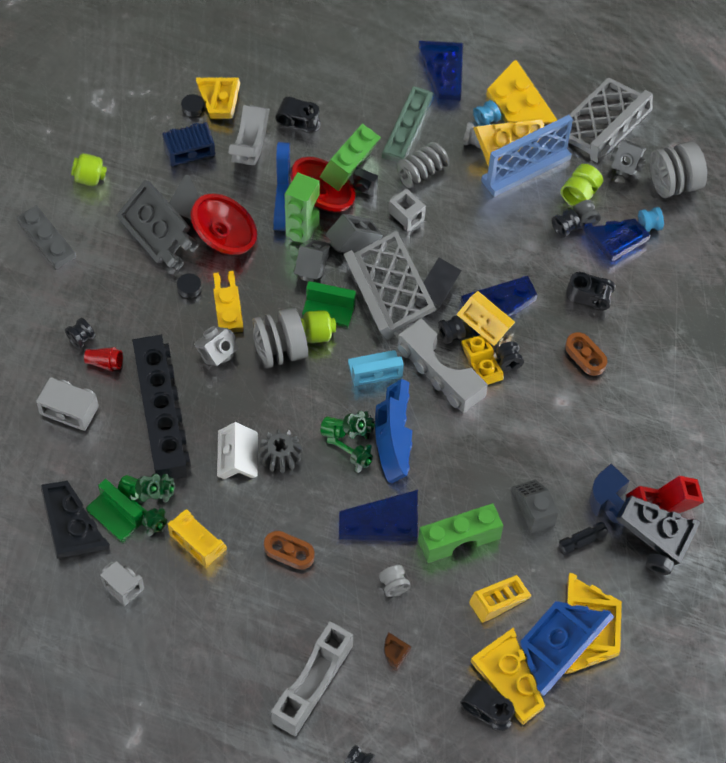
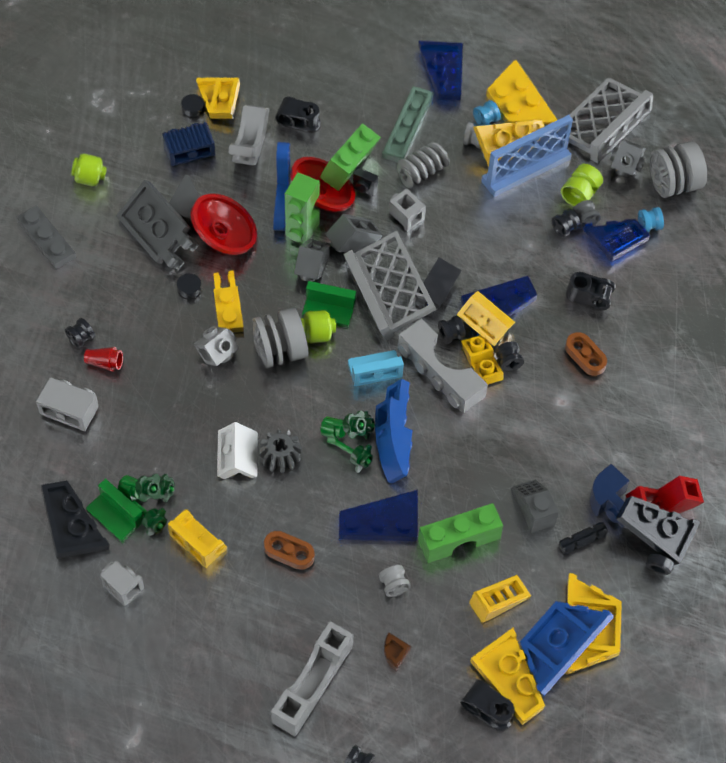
black brick [132,334,191,480] -> none

